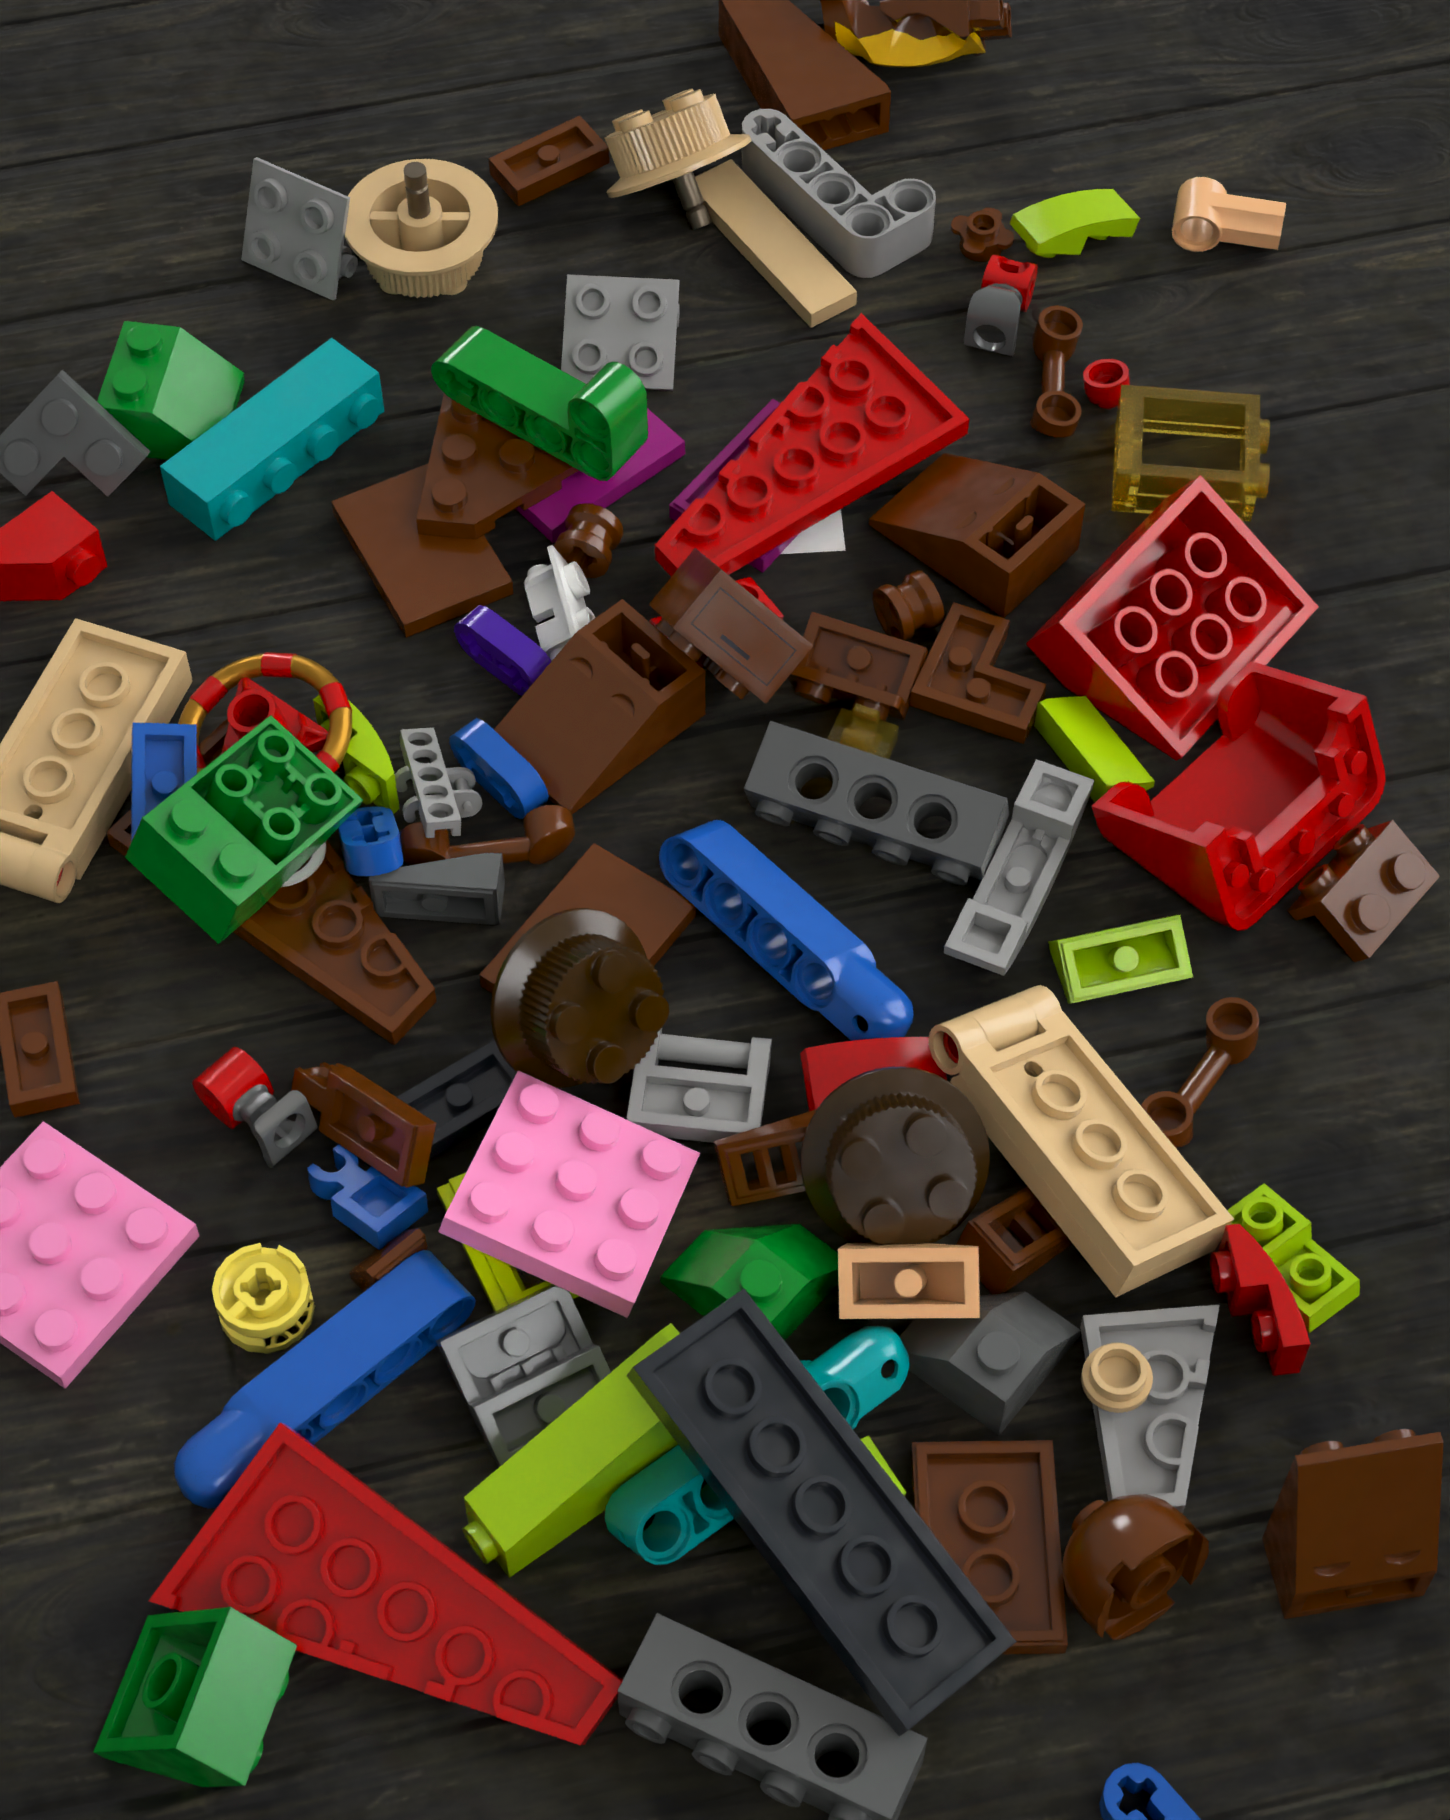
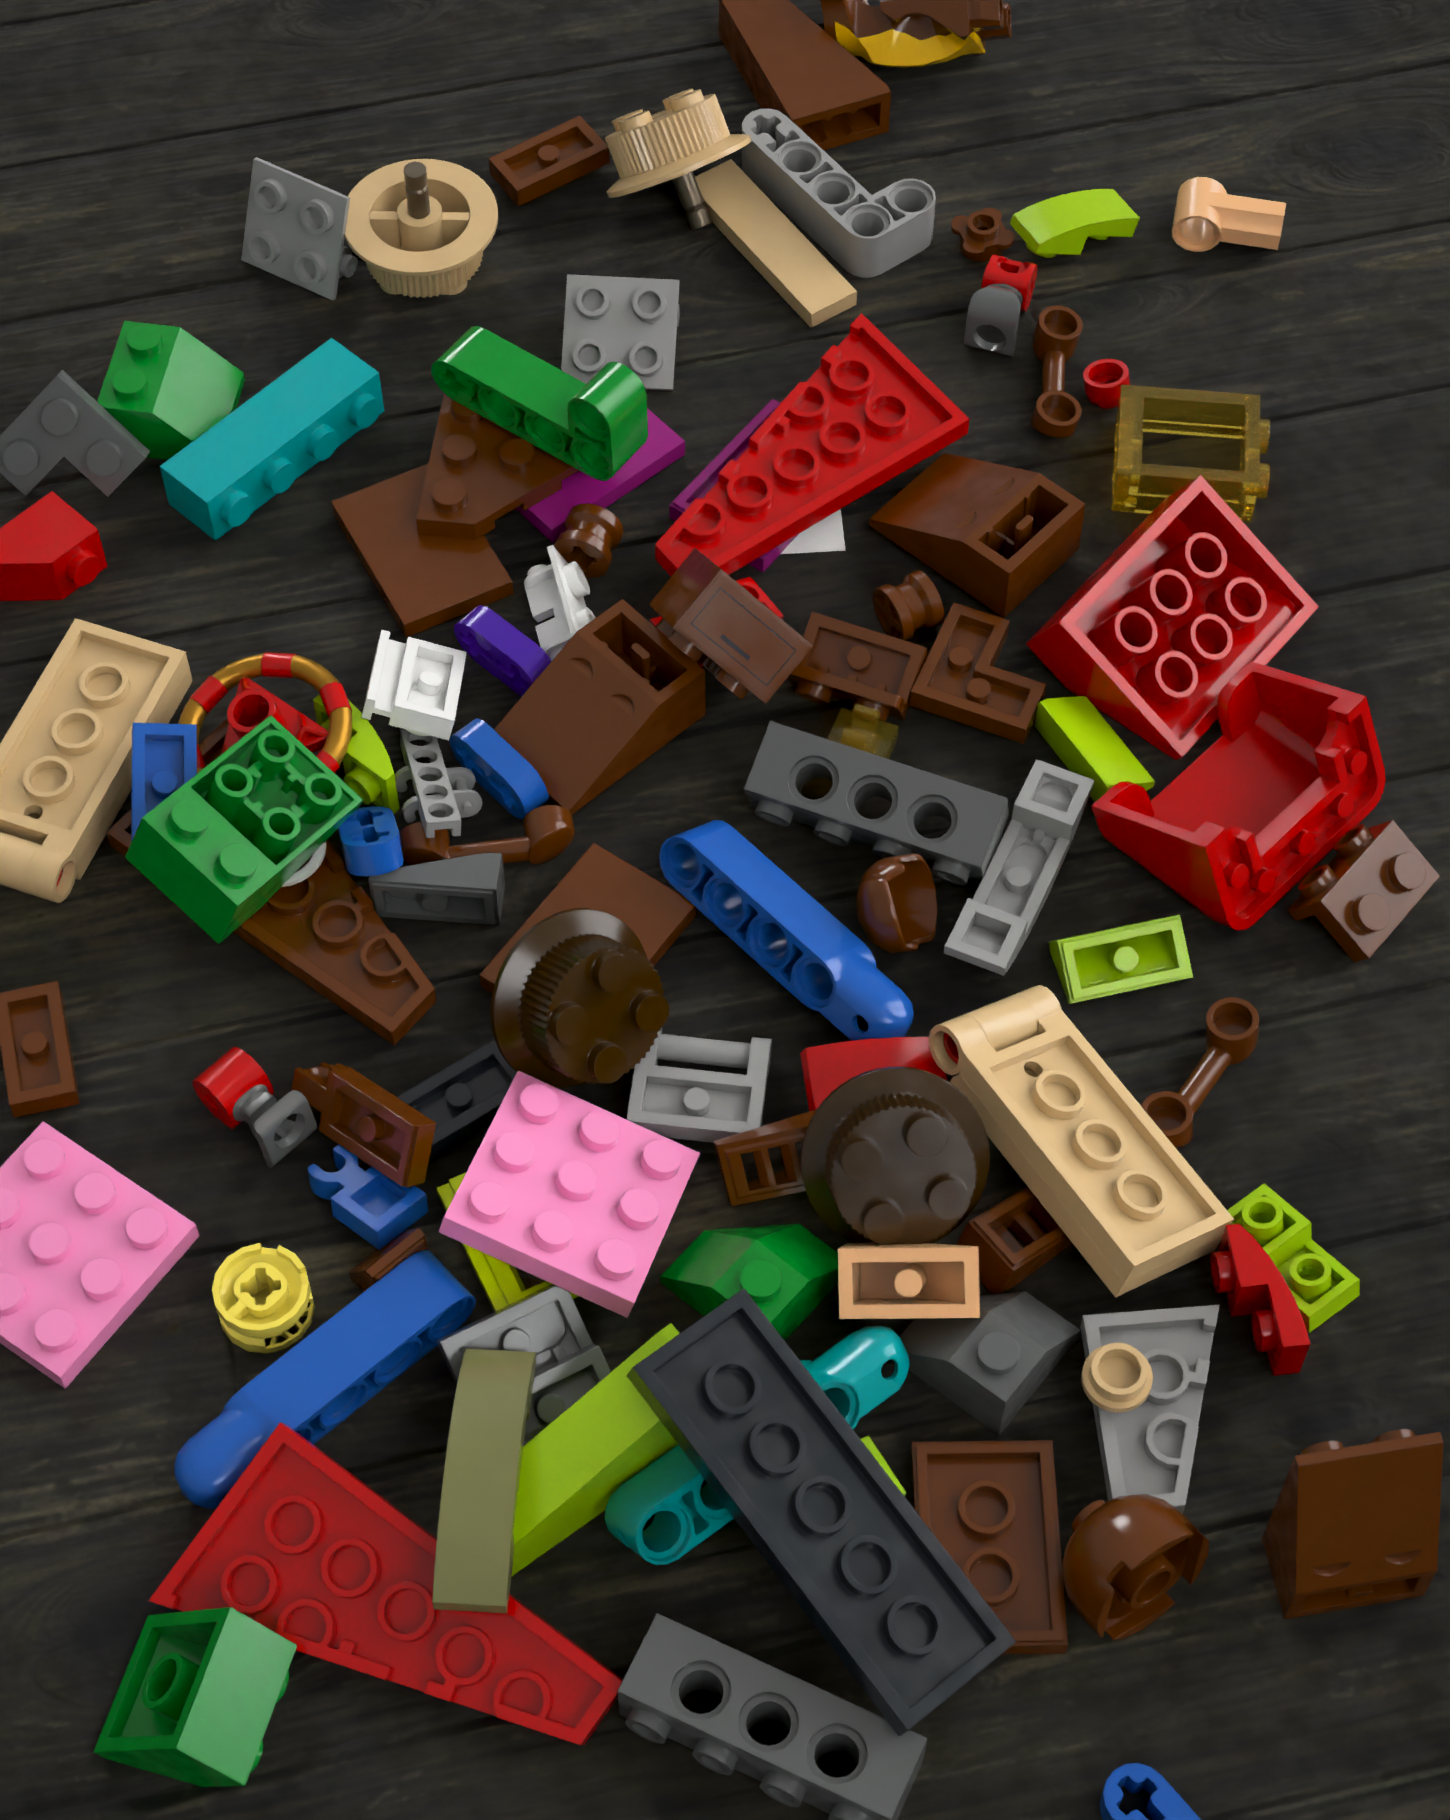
none -> white plate [361,630,467,740]
none -> olive slope [432,1348,536,1613]
none -> reddish brown hair [855,853,938,953]

